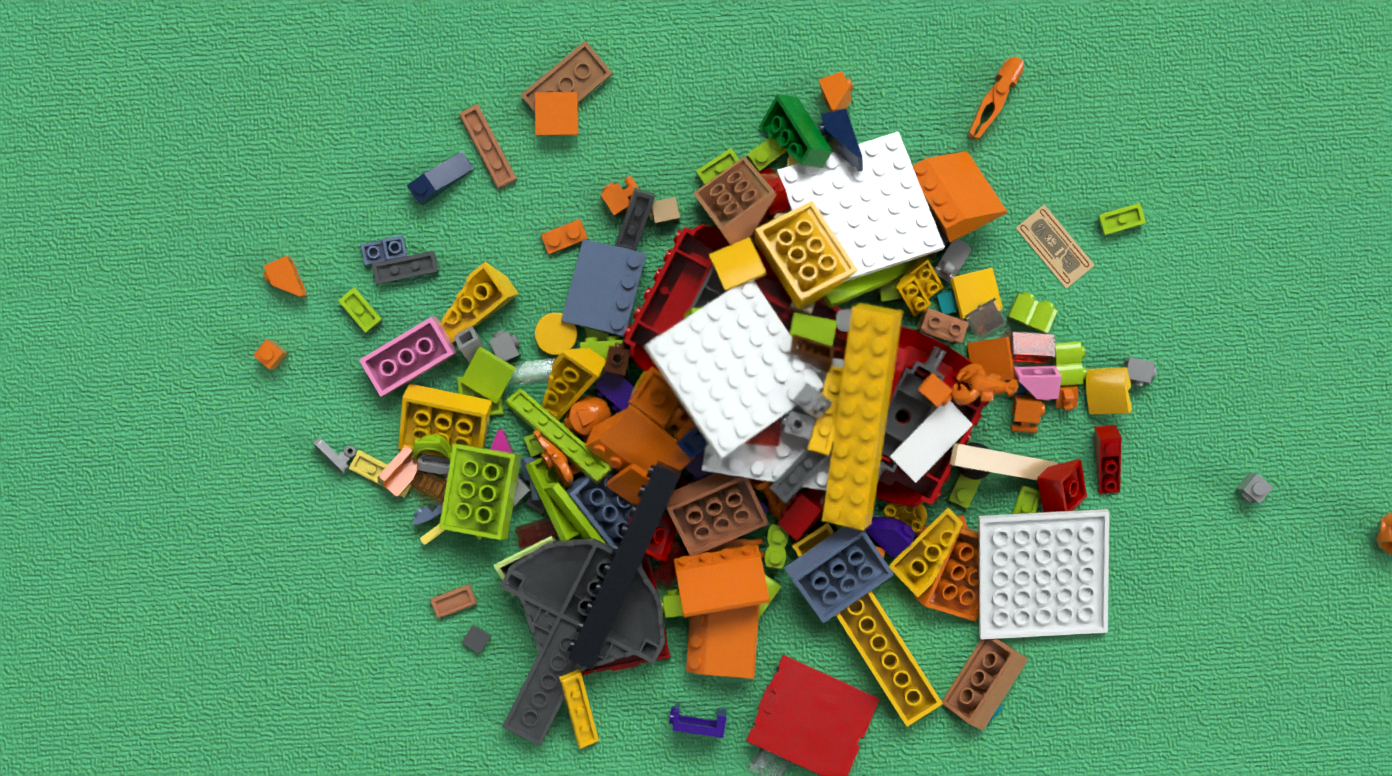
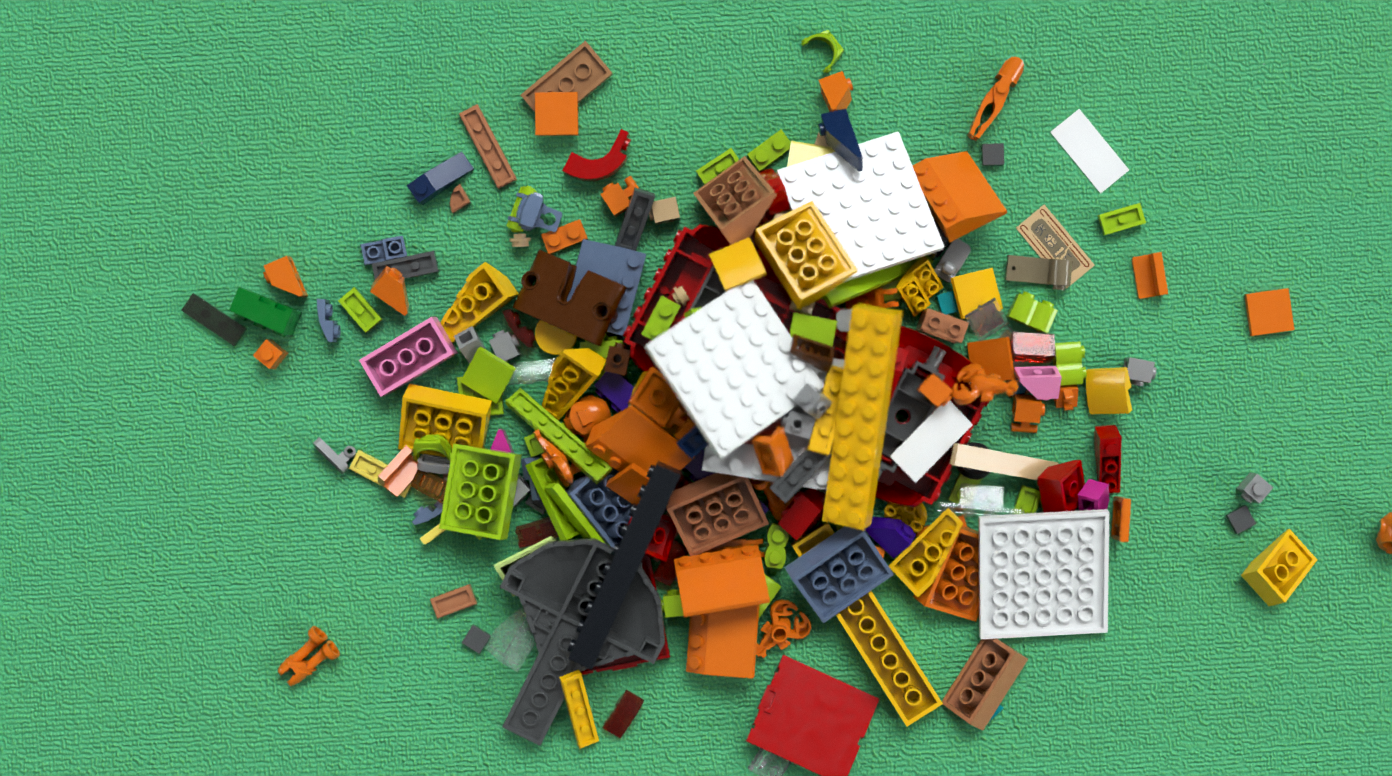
dark purple panel [669,702,727,738] -> none
green wedge [758,94,832,168] -> none
none -> clear smoke tile [181,293,247,346]
none -> green wedge [229,287,302,337]
none -> orange piece [278,626,340,686]
none -> sand blue slope [317,299,341,342]
none -> orange slope [370,266,409,316]
none -> nougat tile [450,184,471,213]
none -> clear wedge [484,606,536,672]
none -> clear red slope [503,309,536,348]
none -> sand blue piece [506,186,562,233]
none -> tan plate [509,233,531,247]
none -> reddish brown connector [513,250,627,346]
none -> red arch [562,129,631,181]
none -> clear red slope [602,689,644,738]
none -> lime plate [641,296,681,340]
none -> tan plate [672,286,690,307]
none -> orange panel [751,427,794,477]
none -> orange animal [756,599,811,658]
none -> lime helmet [801,30,844,74]
none -> orange hinge [846,288,899,309]
none -> clear bracket [936,483,1024,517]
none -> dark grey tile [981,143,1004,166]
none -> dark tan door [1005,255,1073,290]
none -> white sticker [1051,109,1129,193]
none -> dark pink slope [1078,479,1109,511]
none -> orange tile [1111,496,1131,542]
none -> orange panel [1132,252,1168,299]
none -> dark grey tile [1226,505,1256,534]
none -> yellow slope [1241,529,1317,606]
none -> orange tile [1244,288,1294,336]

